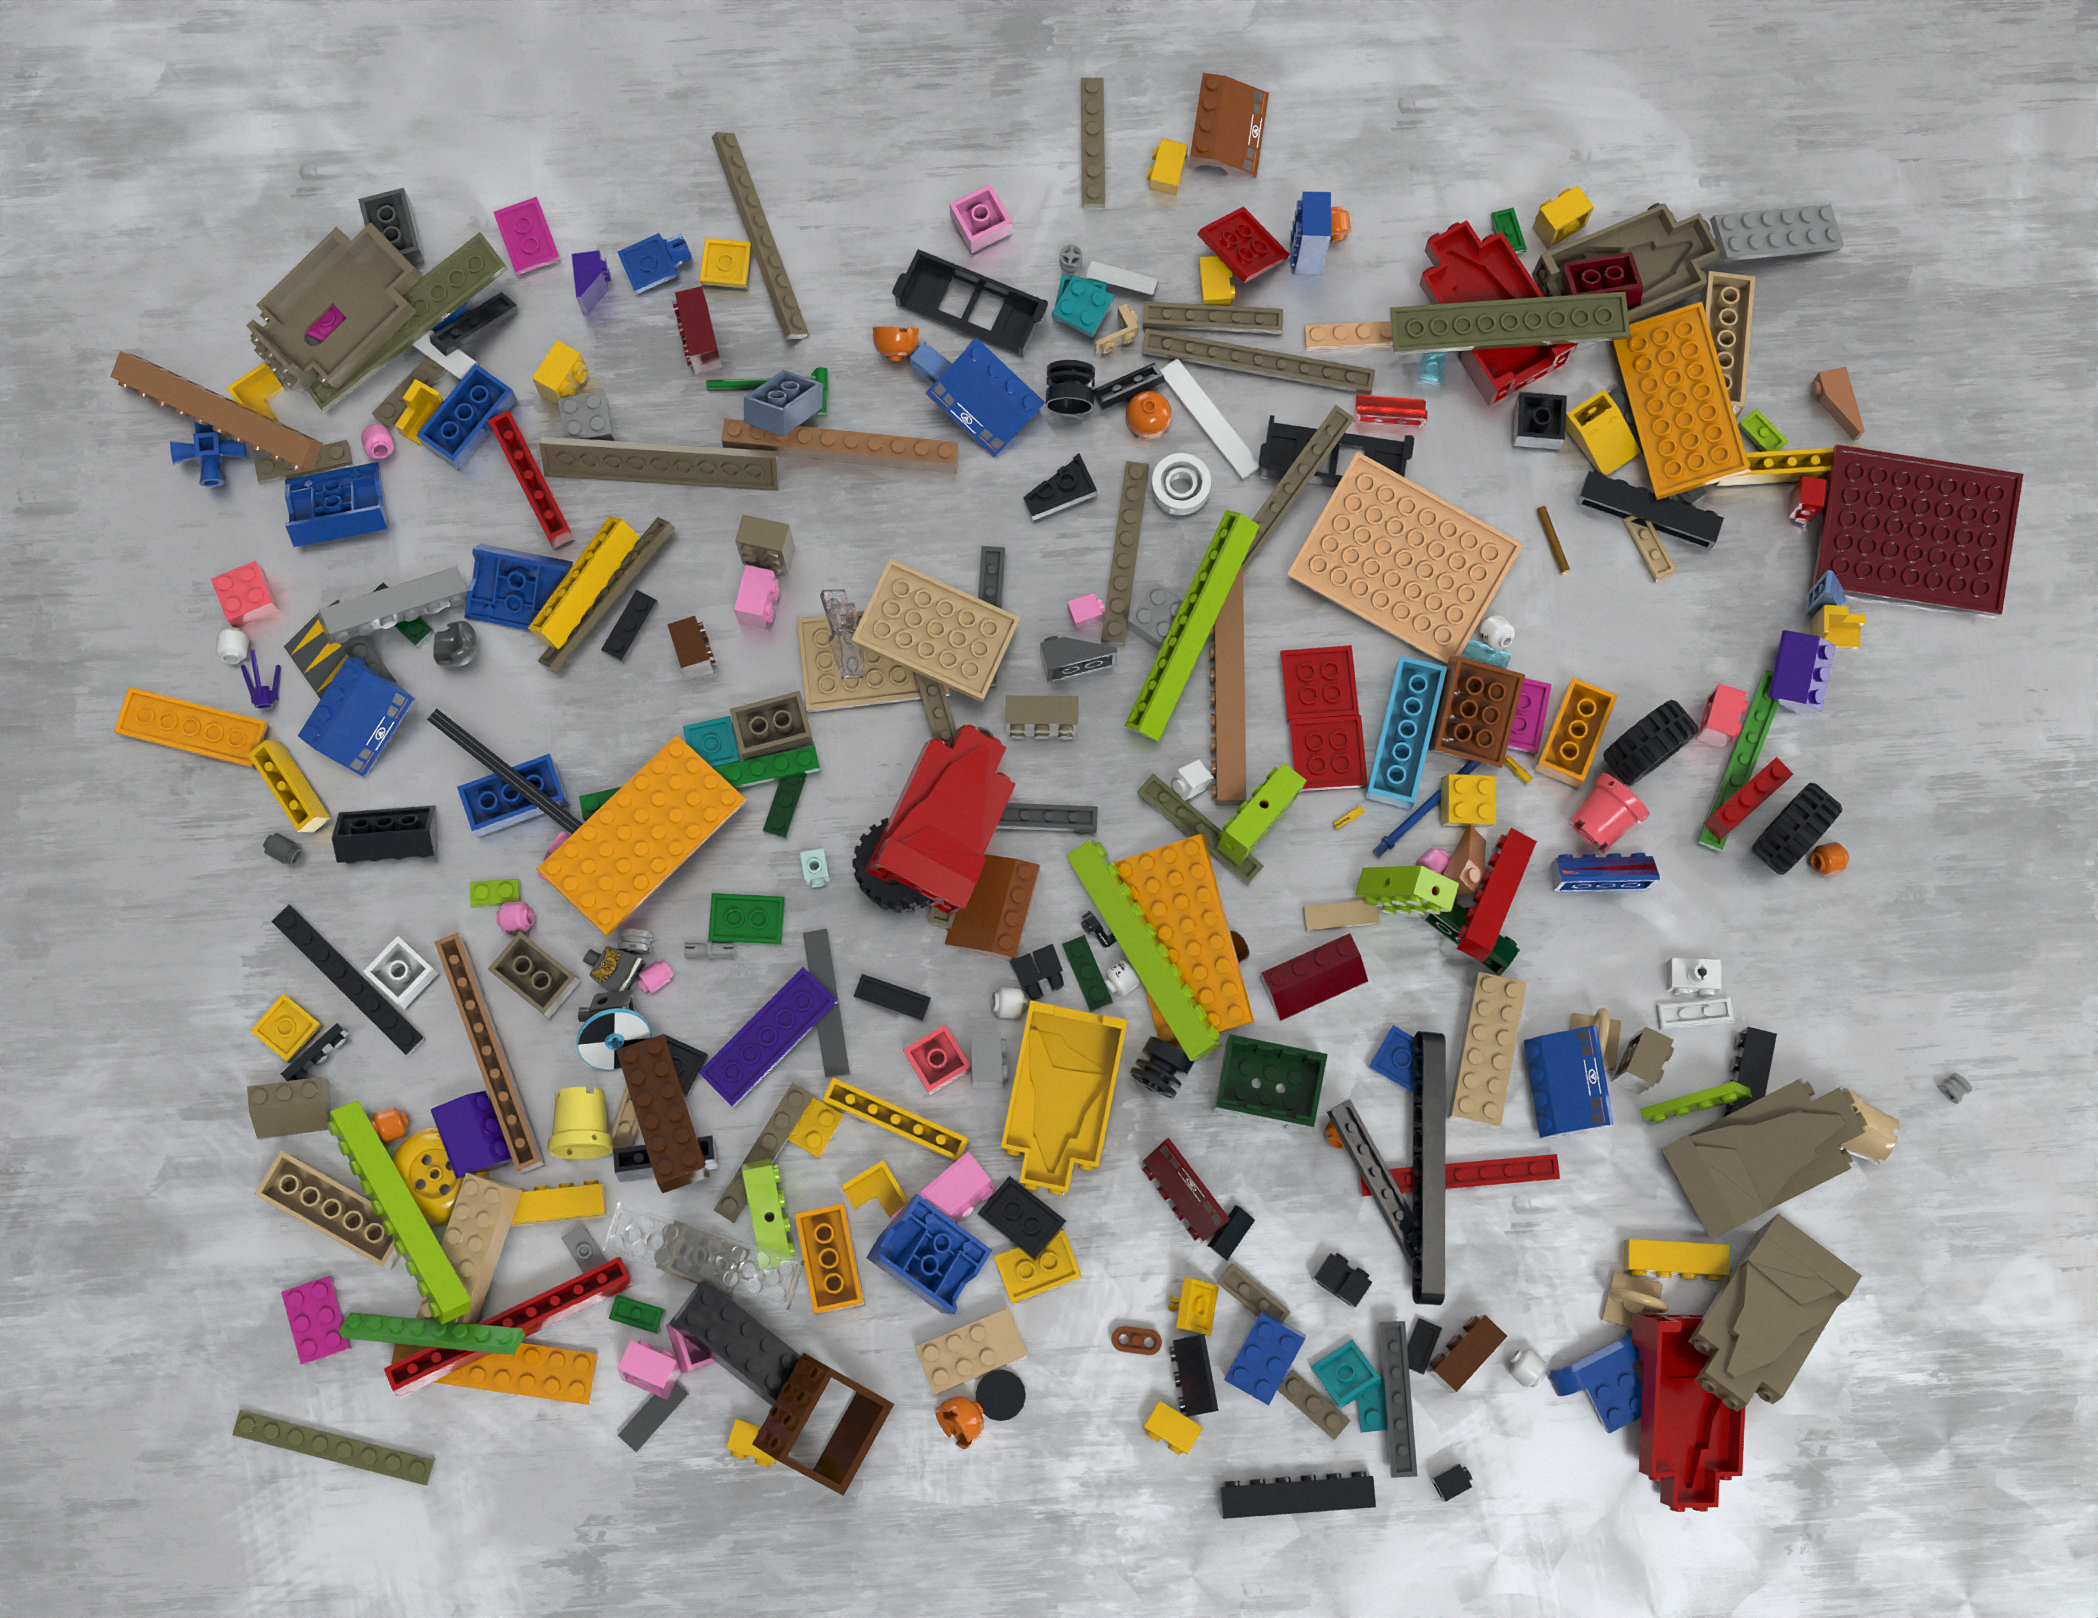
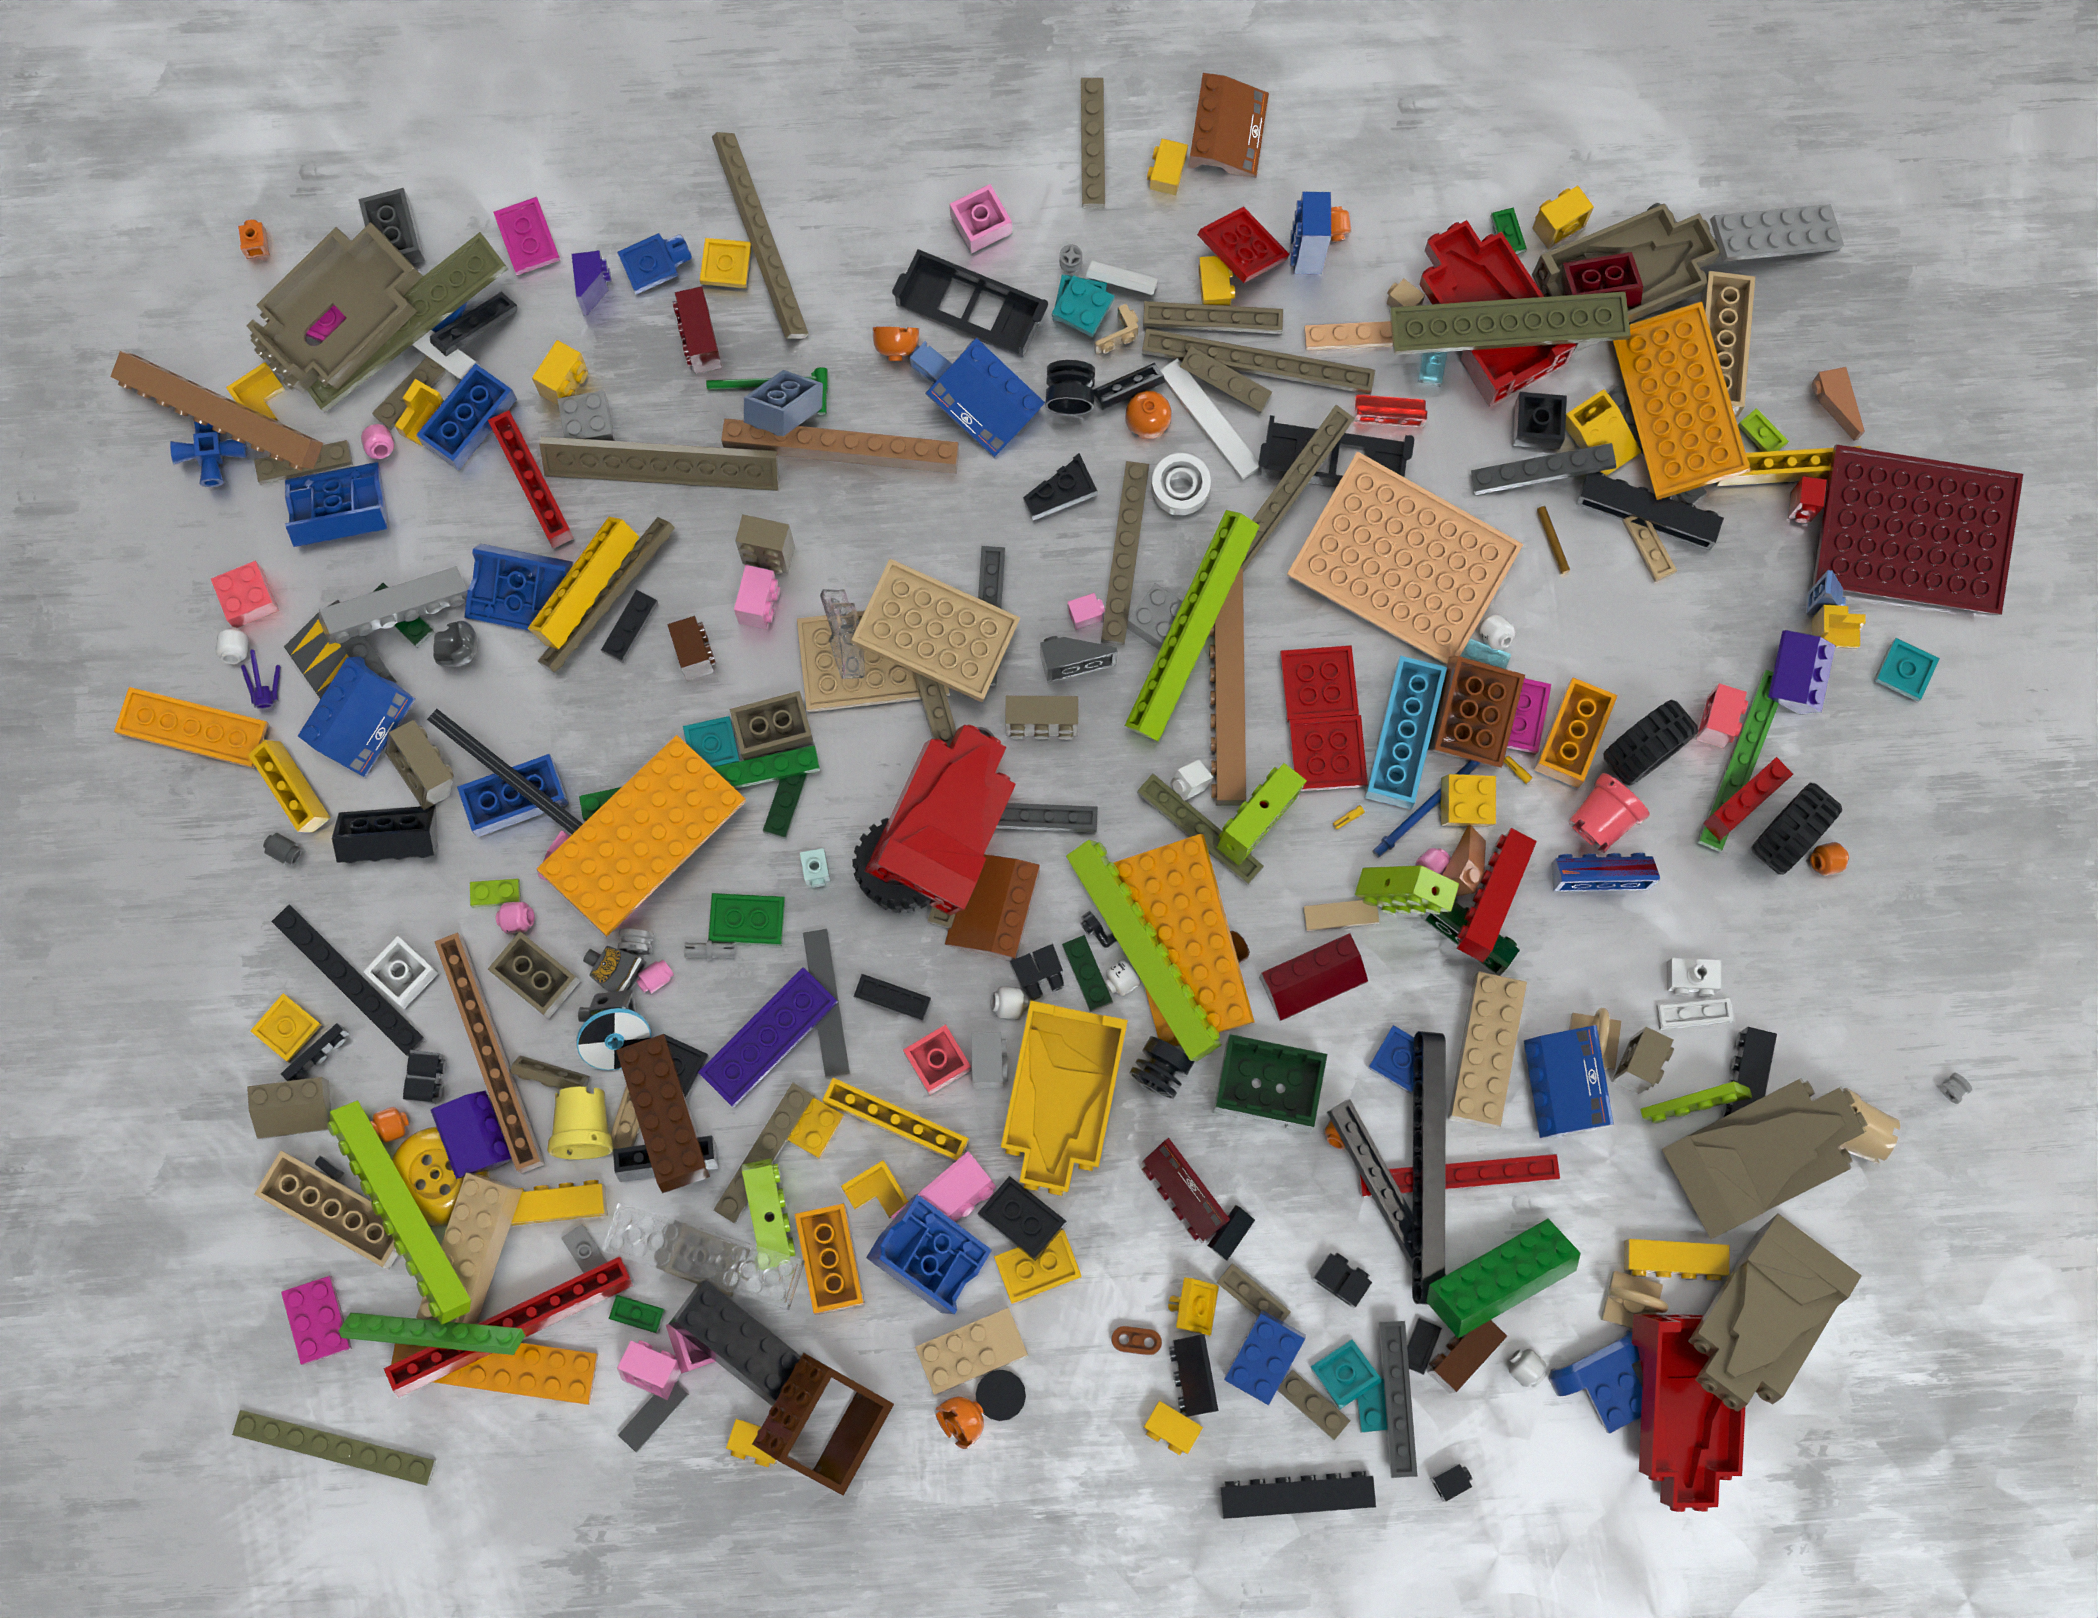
none -> orange brick [238,220,270,259]
none -> black tile [314,1156,345,1180]
none -> dark tan brick [385,720,454,810]
none -> black brick [403,1050,446,1104]
none -> dark tan plate [510,1055,590,1089]
none -> dark tan plate [1180,346,1272,412]
none -> tan brick [1386,278,1425,307]
none -> green brick [1427,1218,1581,1338]
none -> dark grey plate [1471,443,1616,495]
none -> teal plate [1875,638,1940,702]

